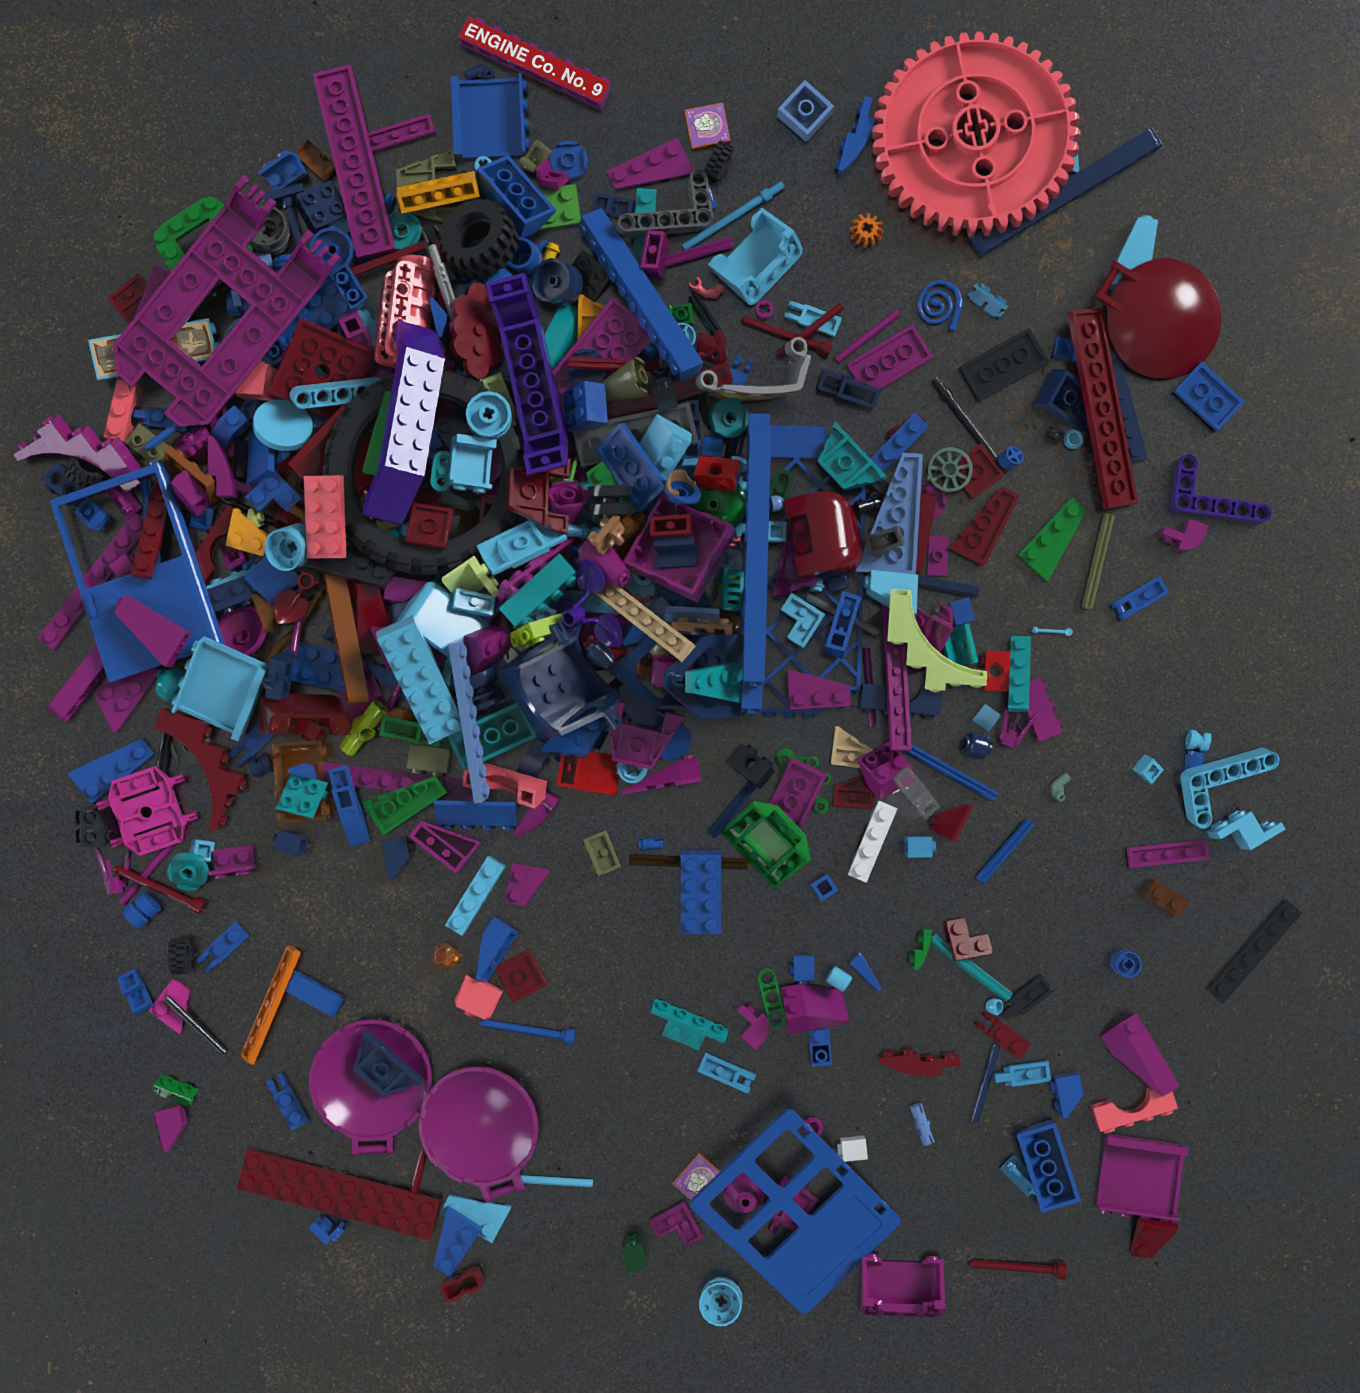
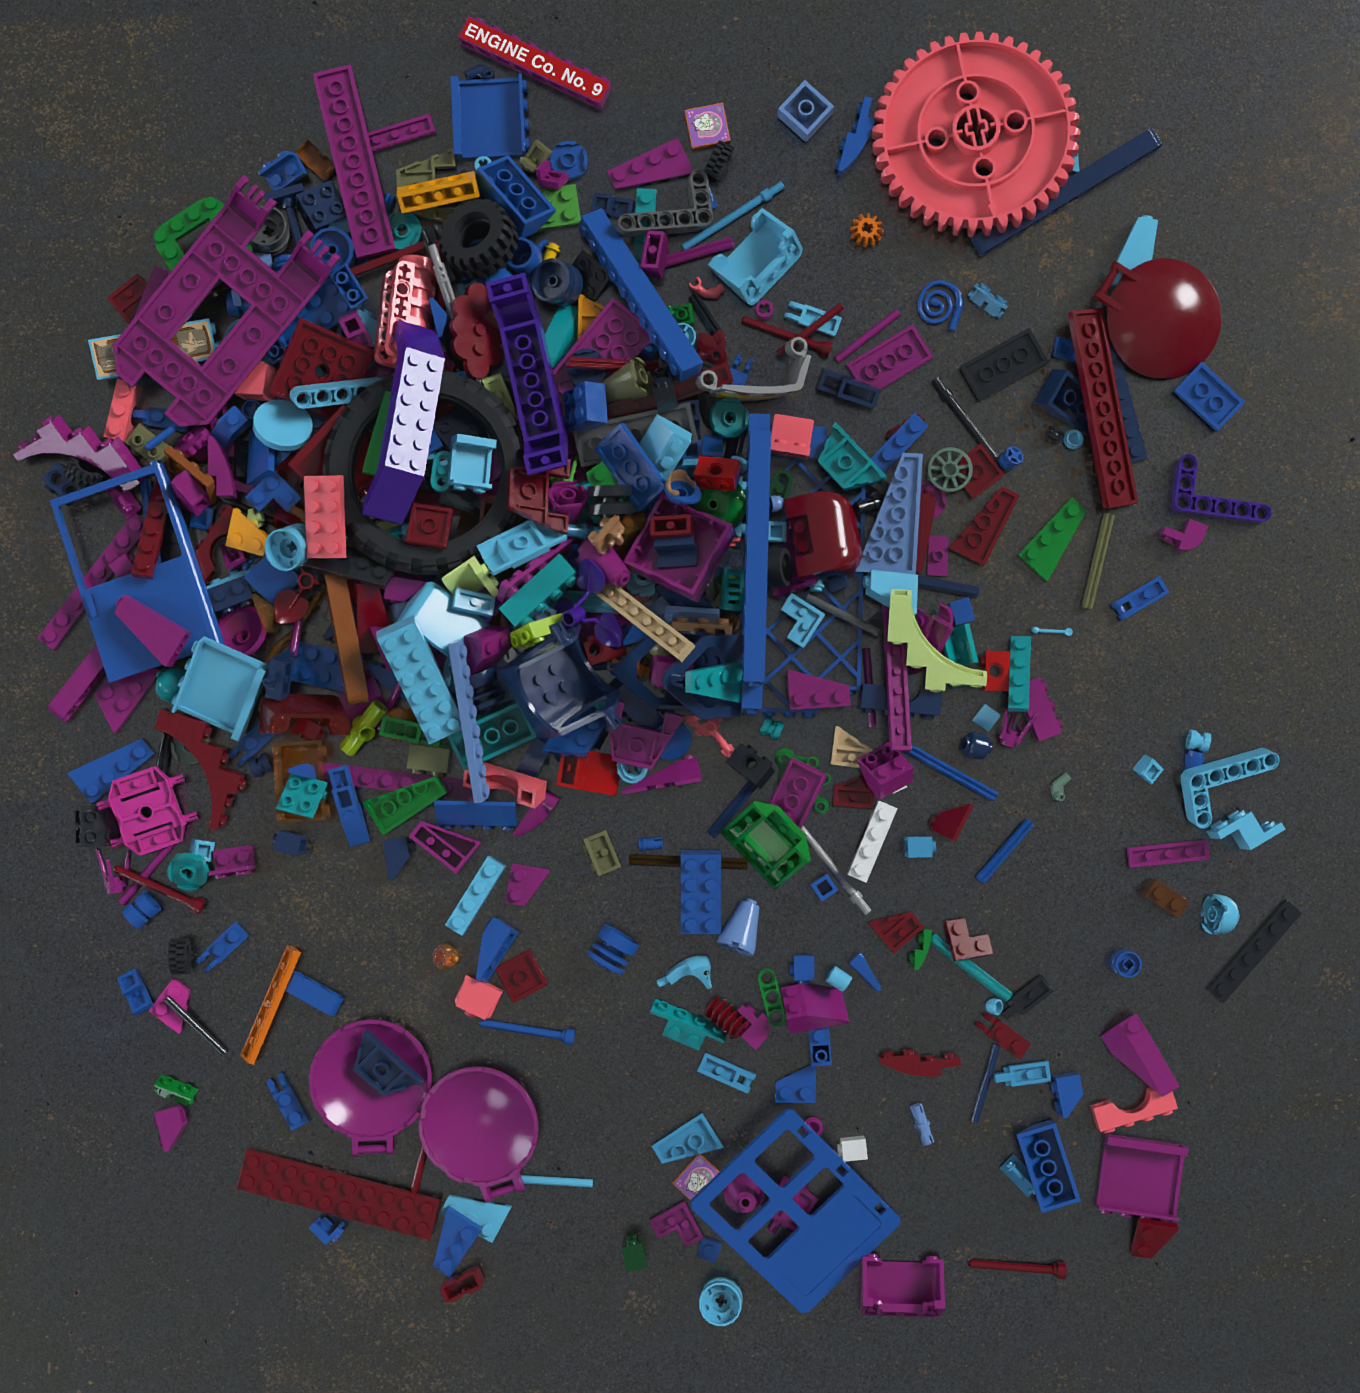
blue slope [75,497,110,531] -> none
medium azure wheel [466,391,512,440] -> none
dark blue brick [585,640,615,670] -> none
blue slope [823,591,861,659] -> none
dark grey slope [865,525,905,556] -> none
clear slope [892,765,941,819] -> none
none -> blue wheel [587,924,640,975]
none -> dark azure wing [652,1113,724,1164]
none -> medium azure animal [657,955,712,990]
none -> coral piece [684,715,735,758]
none -> blue plate [696,1237,722,1263]
none -> dark red piece [705,997,750,1039]
none -> medium blue cone [716,898,759,957]
none -> teal wheel [759,716,784,741]
none -> black tyre [767,548,792,587]
none -> coral bracket [771,414,814,460]
none -> blue wing [775,1064,816,1103]
none -> light grey bar [801,826,871,915]
none -> dark red wing [868,912,924,953]
none -> medium azure cylinder [1201,894,1240,935]

